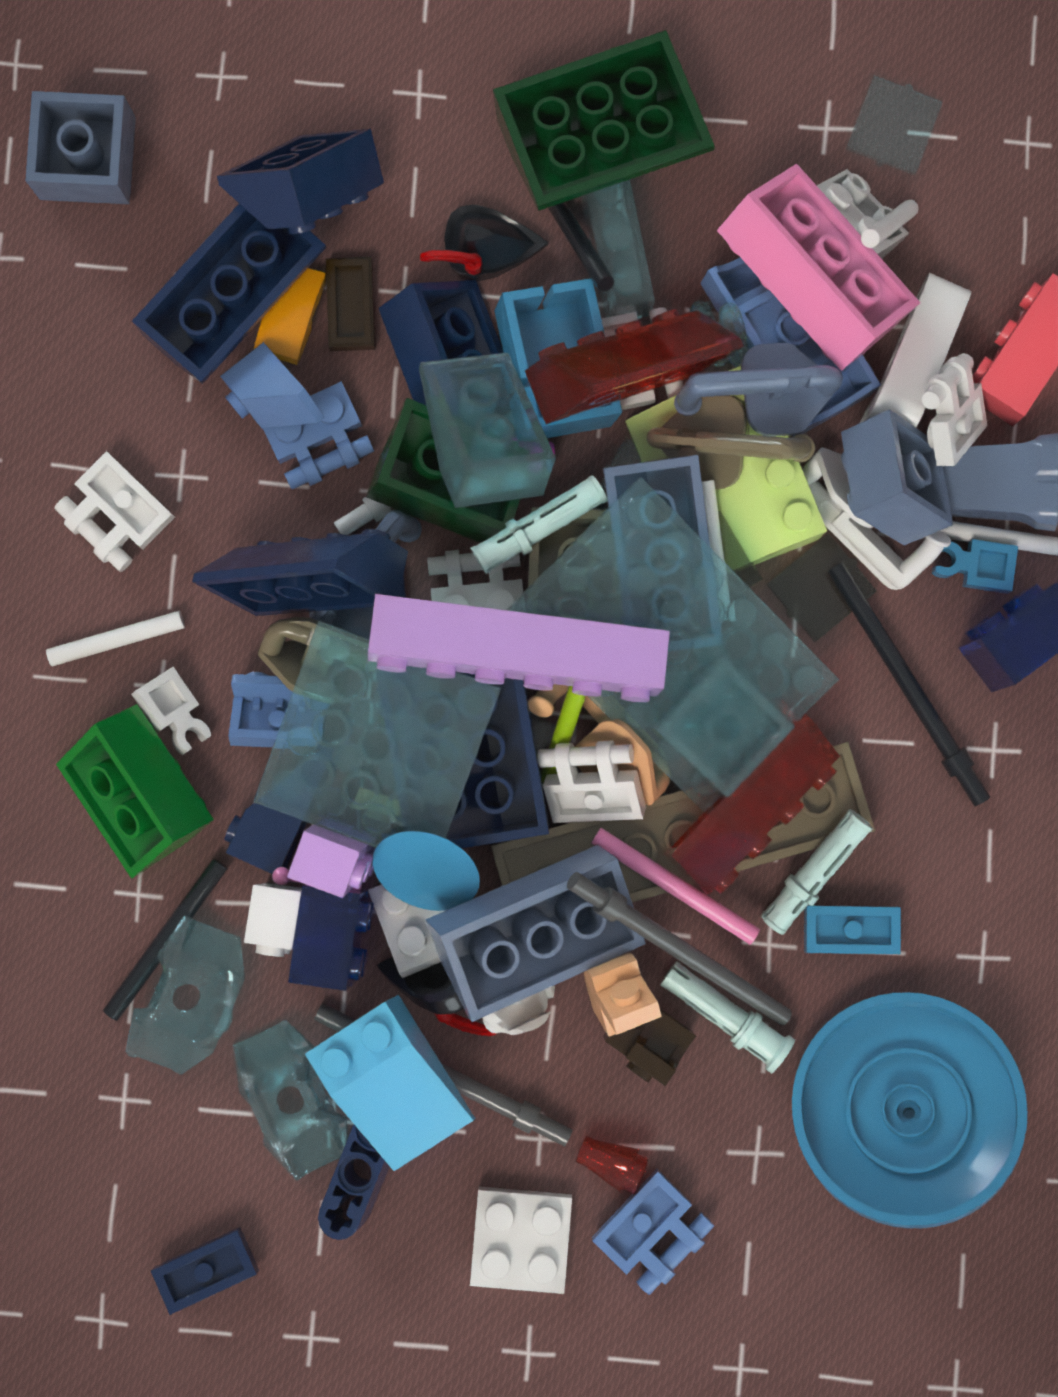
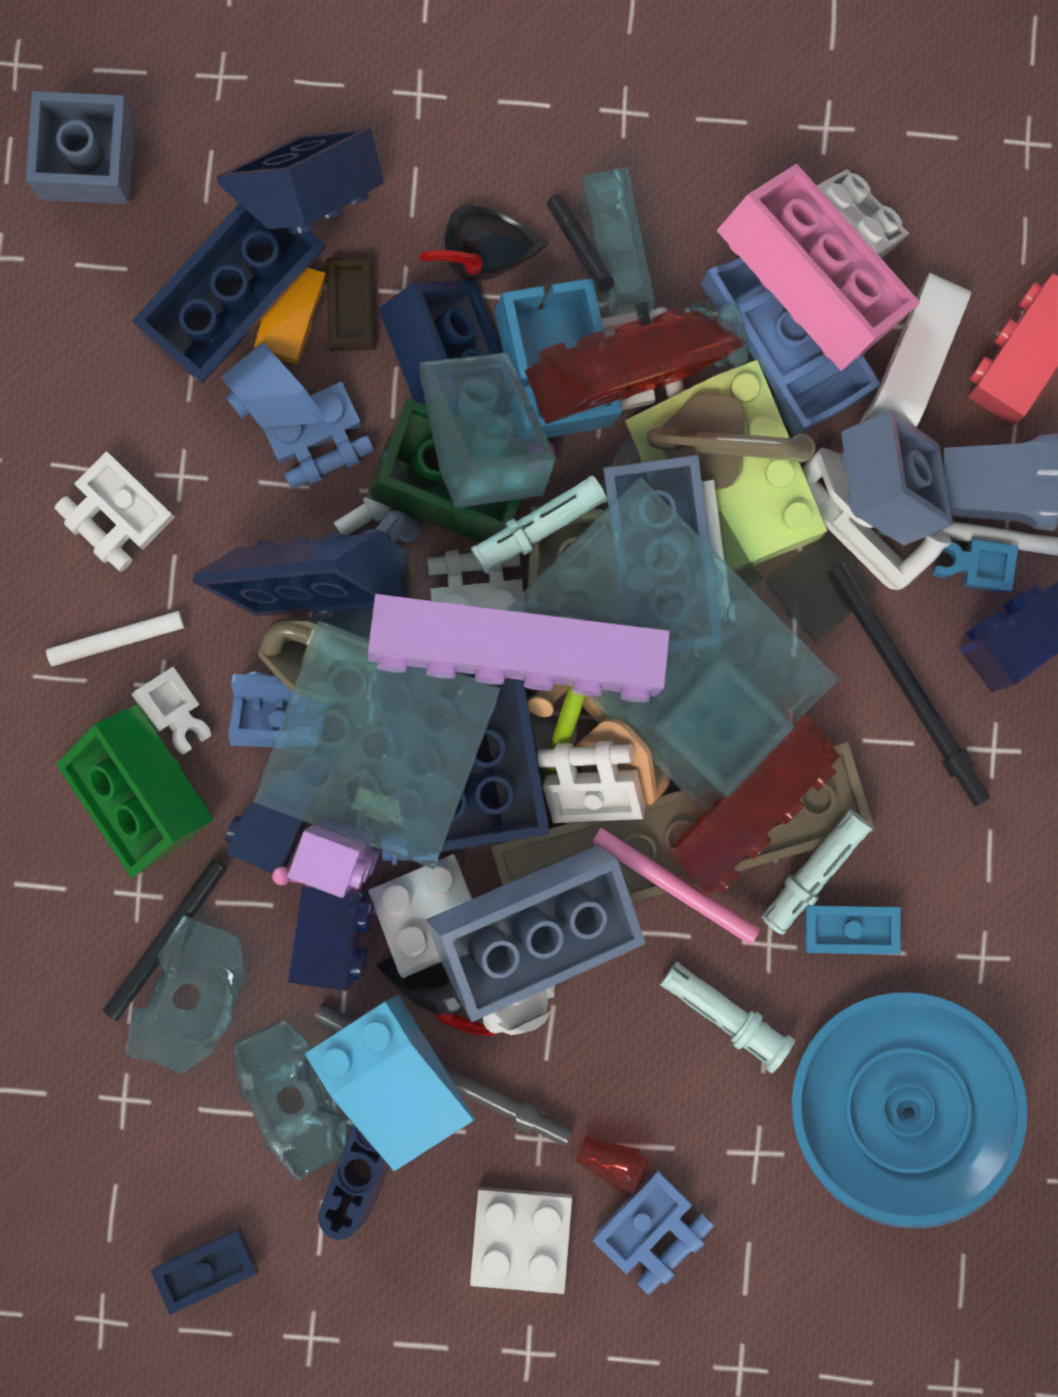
white piece [244,883,312,957] -> none
dark azure sticker [372,831,480,911] -> none
dark green slope [493,30,715,211] -> none
dark grey bar [567,872,792,1025] -> none
light nougat brick [584,952,662,1037] -> none
dark brown brick [603,1009,696,1086] -> none
sand blue piece [674,343,843,437] -> none
clear light blue piece [845,75,943,175] -> none
white bar [861,200,918,248] -> none
white plate [922,353,987,466] -> none

